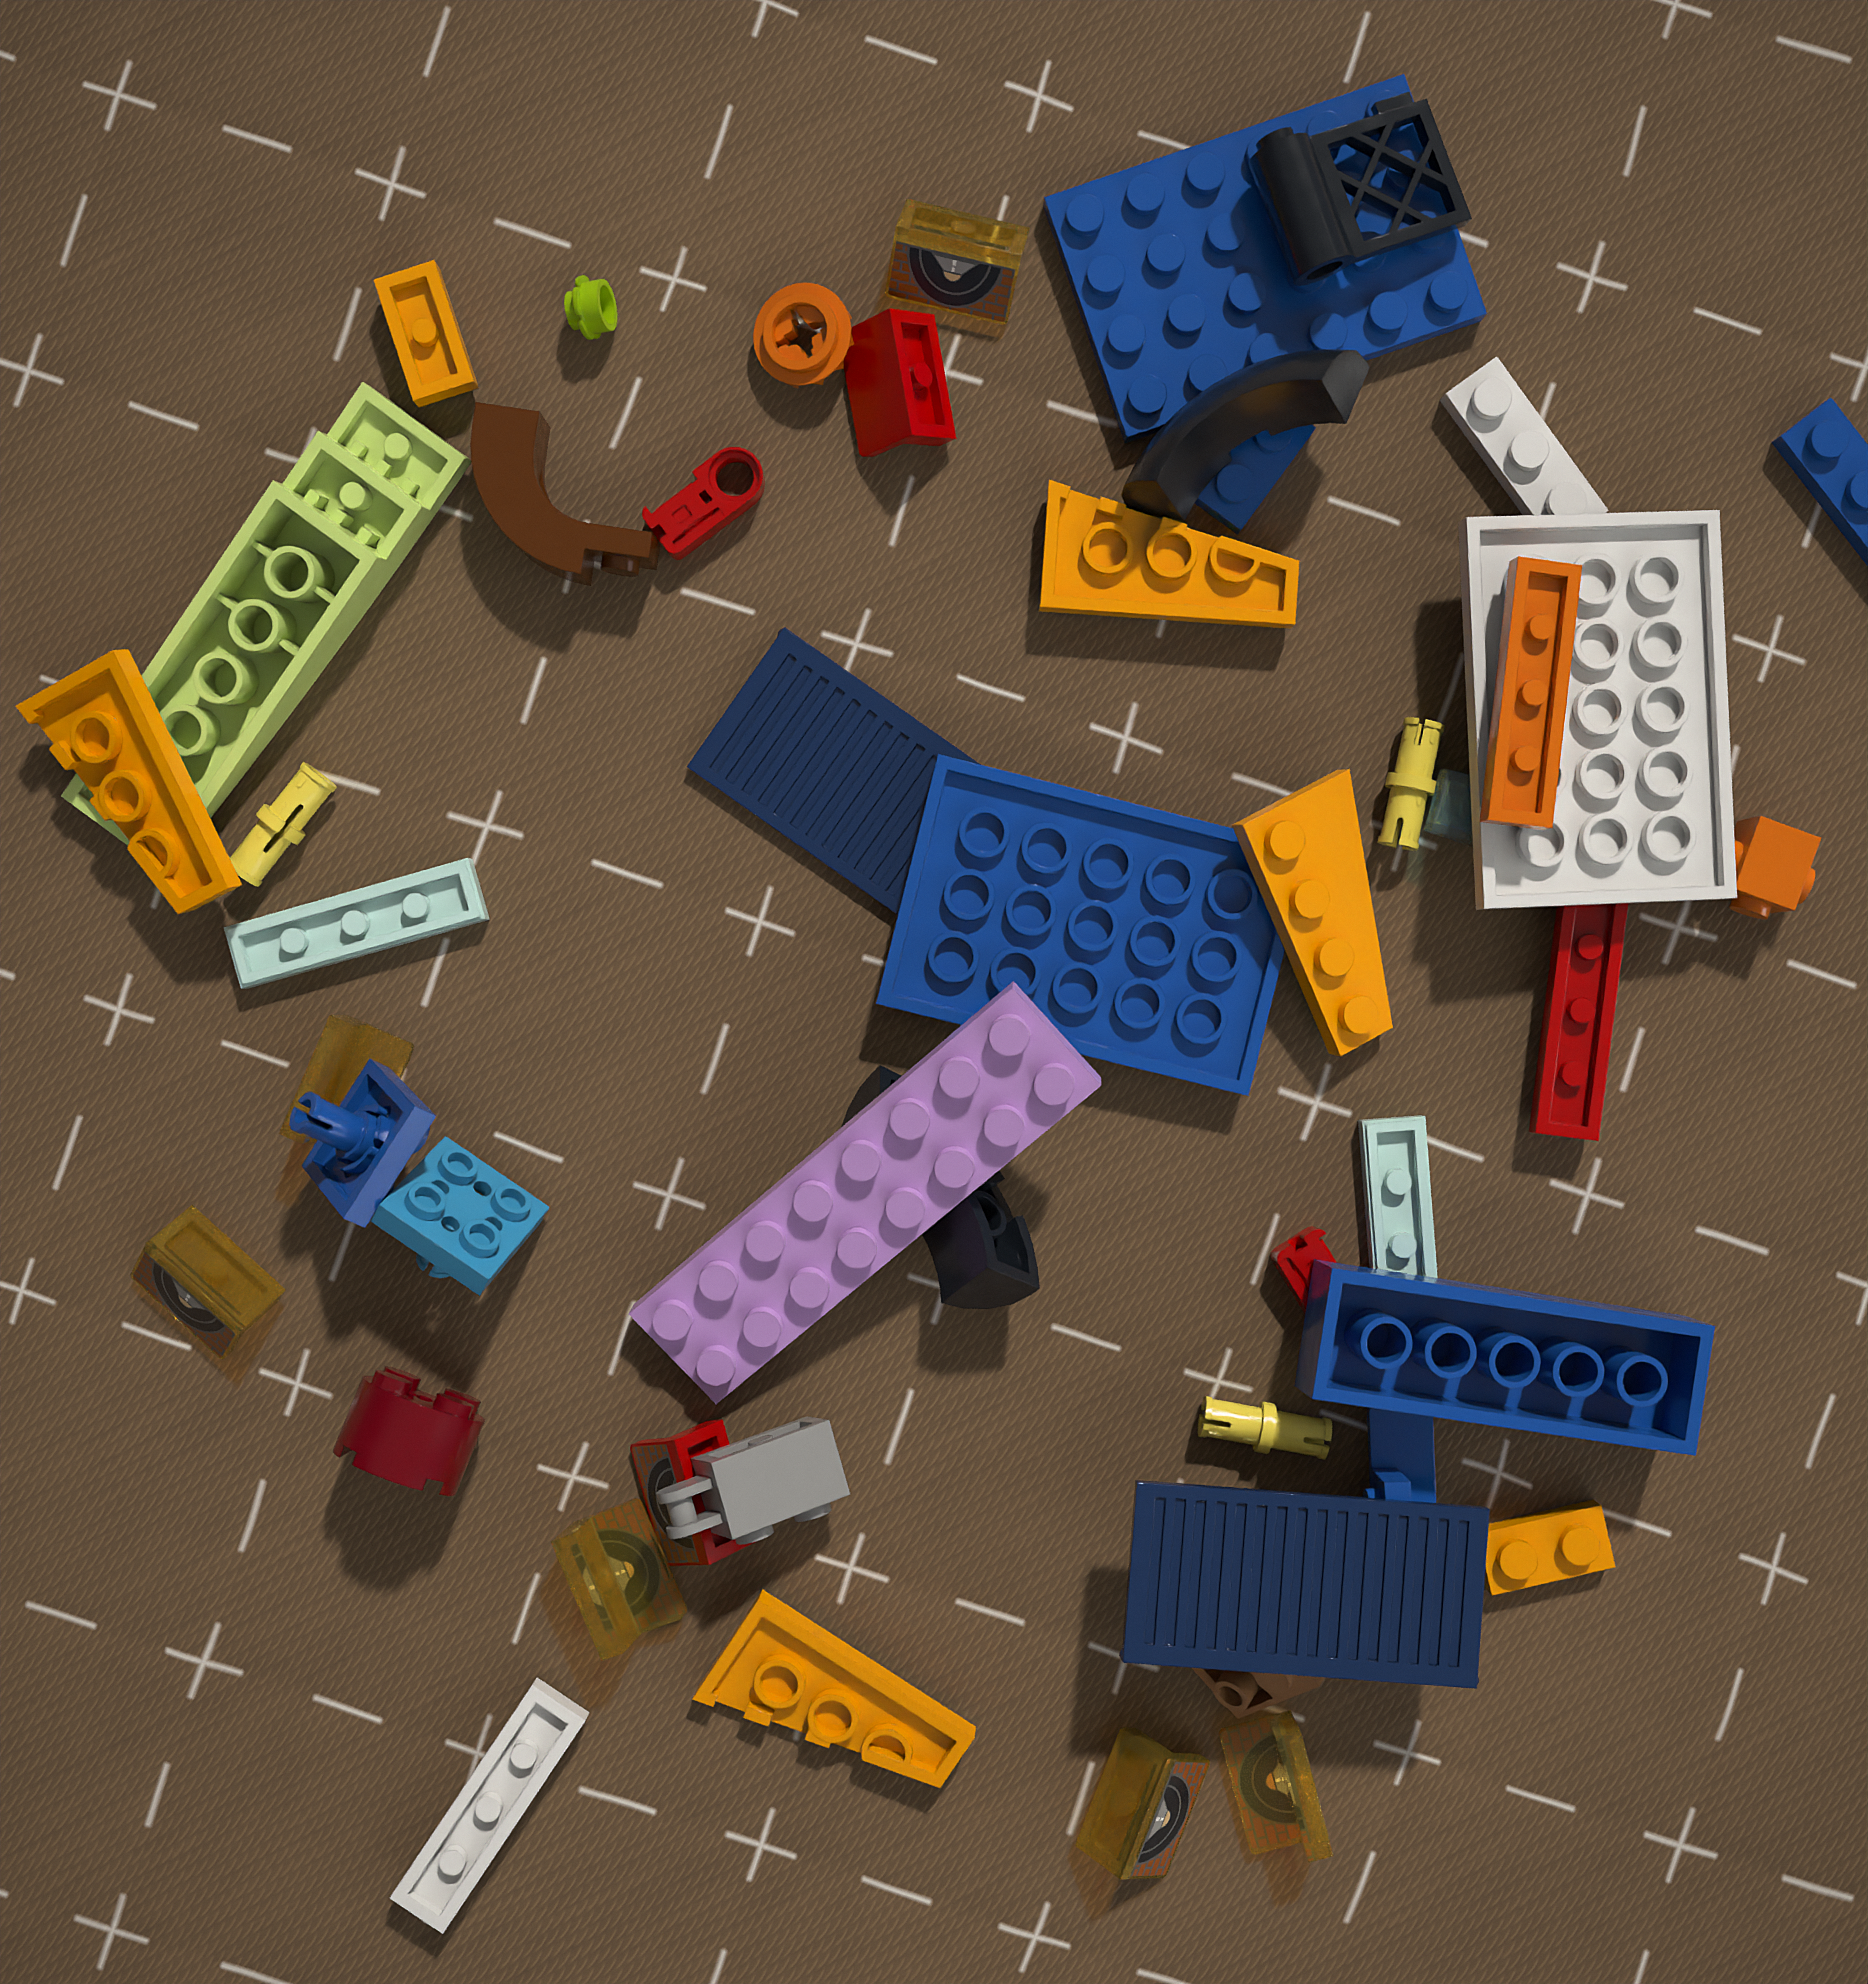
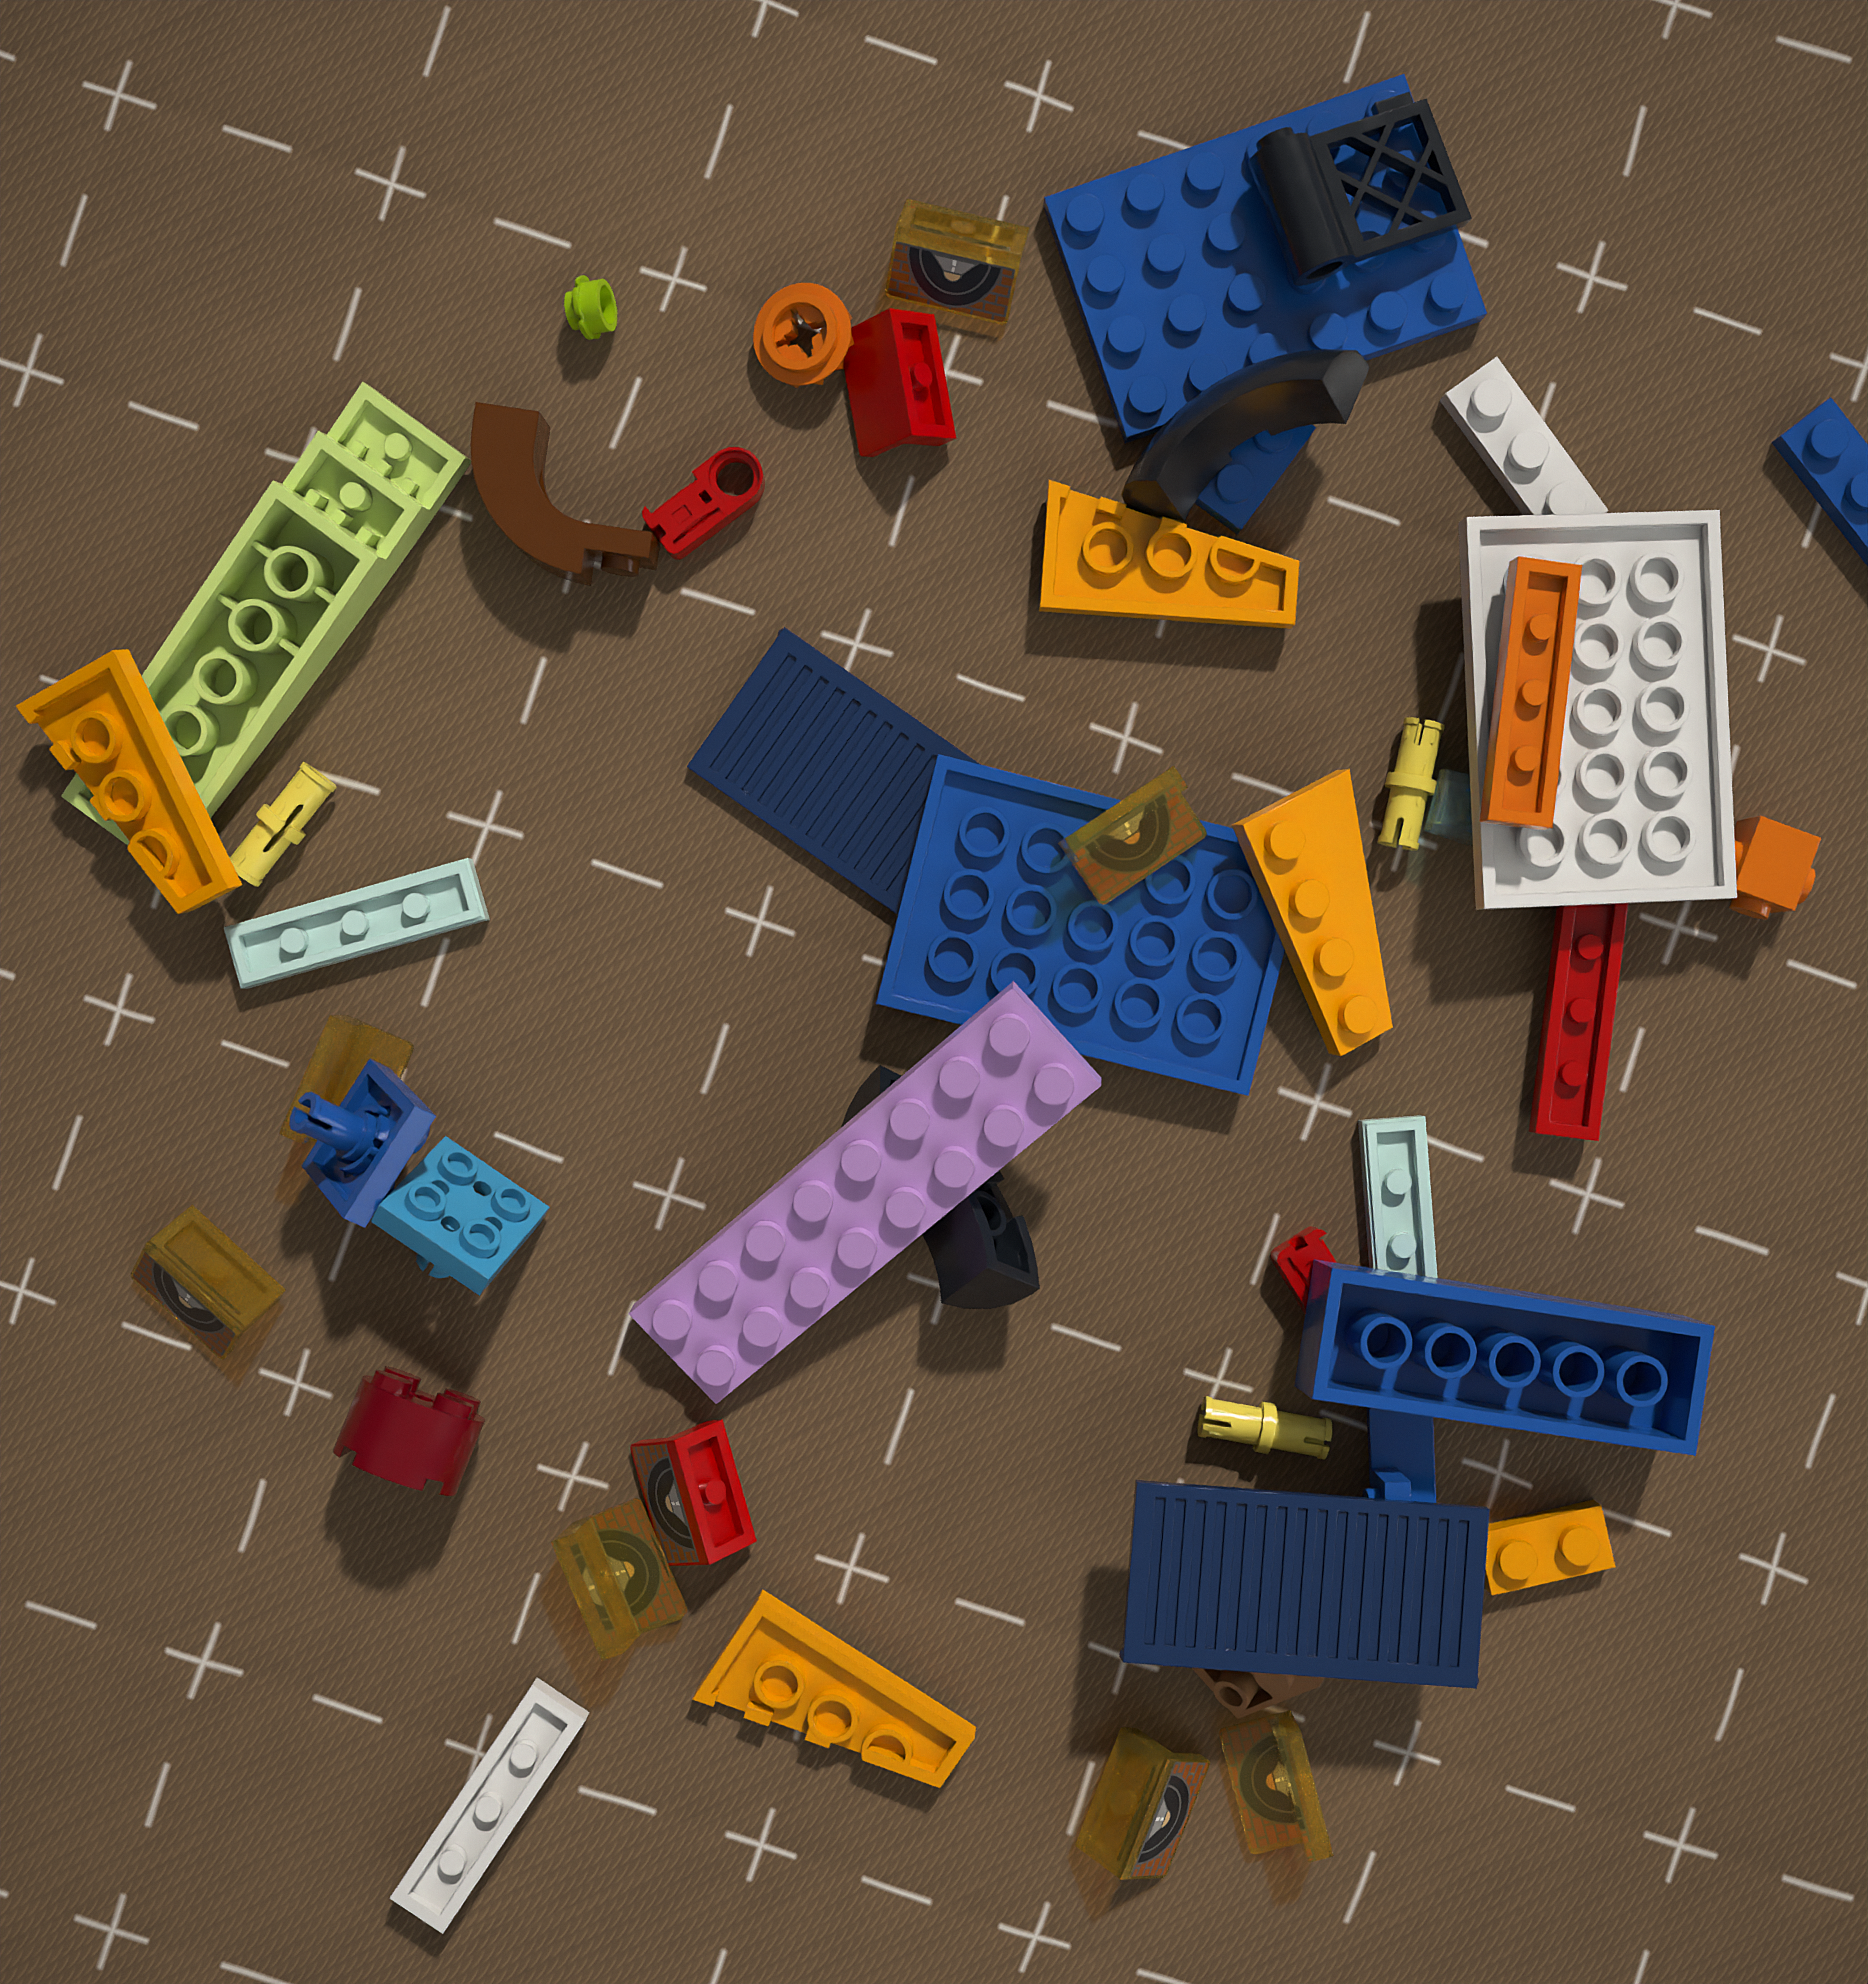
light orange plate [374,260,479,408] -> none
light grey brick [656,1416,850,1545] -> none
none -> clear yellow panel [1059,766,1207,904]

